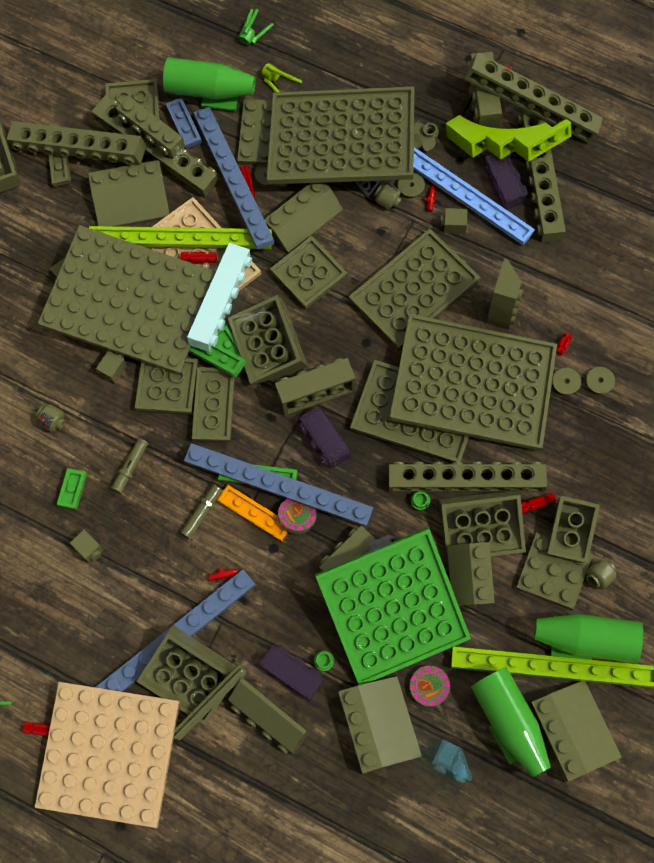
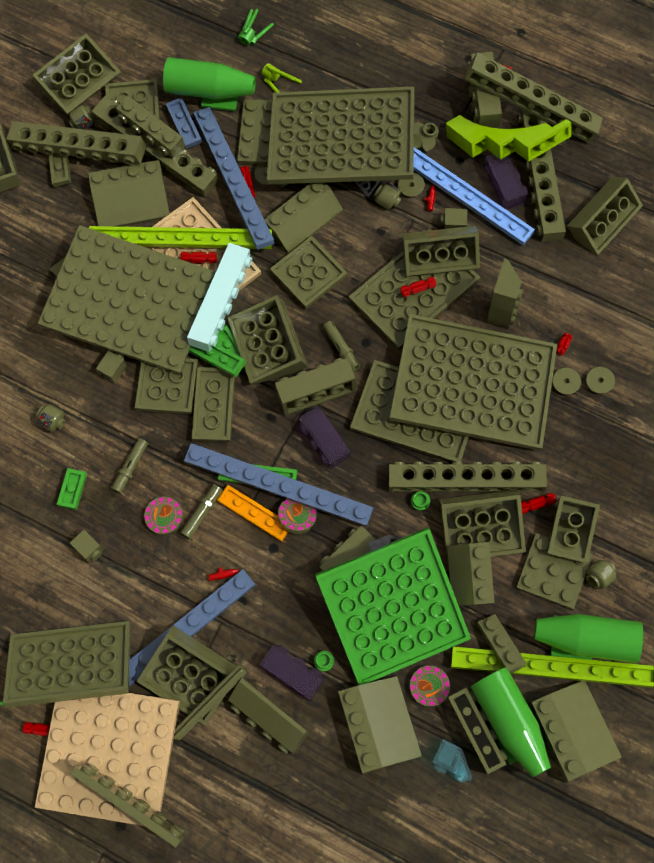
none -> olive plate [3,621,131,708]
none -> olive slope [32,33,121,115]
none -> olive head [69,105,95,130]
none -> olive plate [70,763,188,848]
none -> olive tile [144,496,184,536]
none -> olive pin [323,321,360,372]
none -> red axle [400,277,436,297]
none -> olive slope [402,226,480,276]
none -> olive brick [448,688,508,774]
none -> olive plate [477,614,526,674]
none -> olive slope [567,177,643,255]

